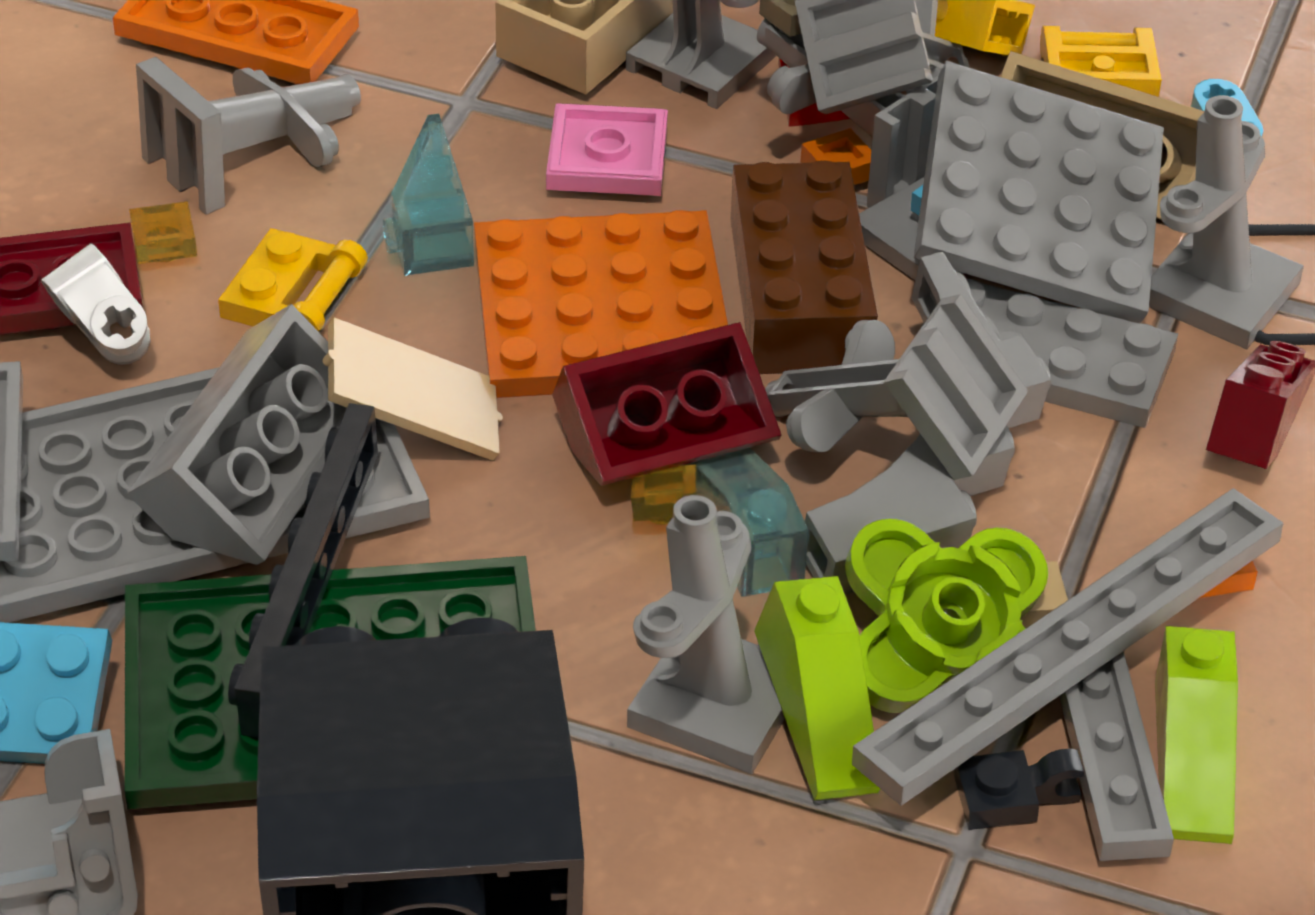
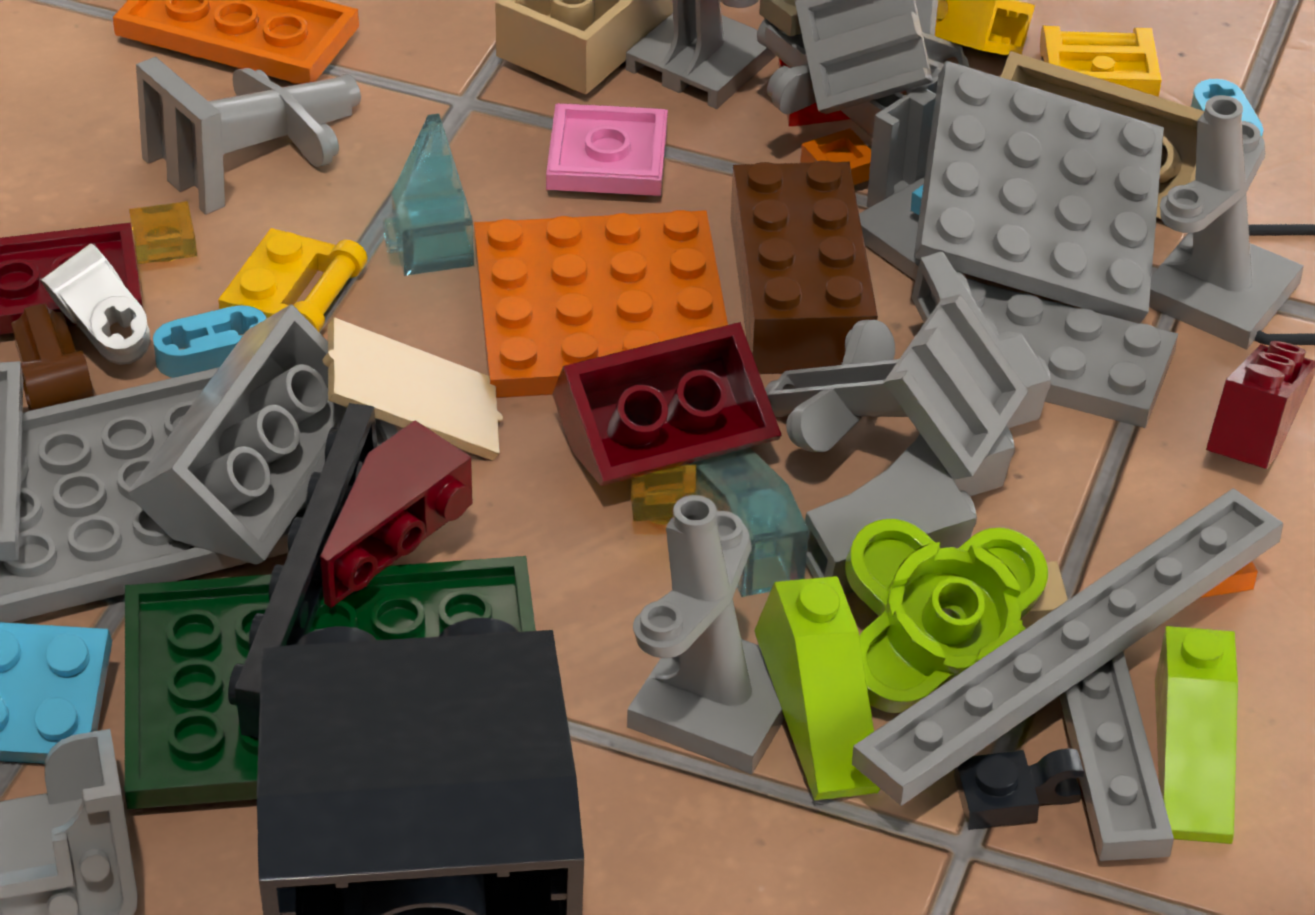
none -> reddish brown piece [11,304,94,411]
none -> medium azure beam [153,305,267,378]
none -> dark red slope [320,420,473,608]

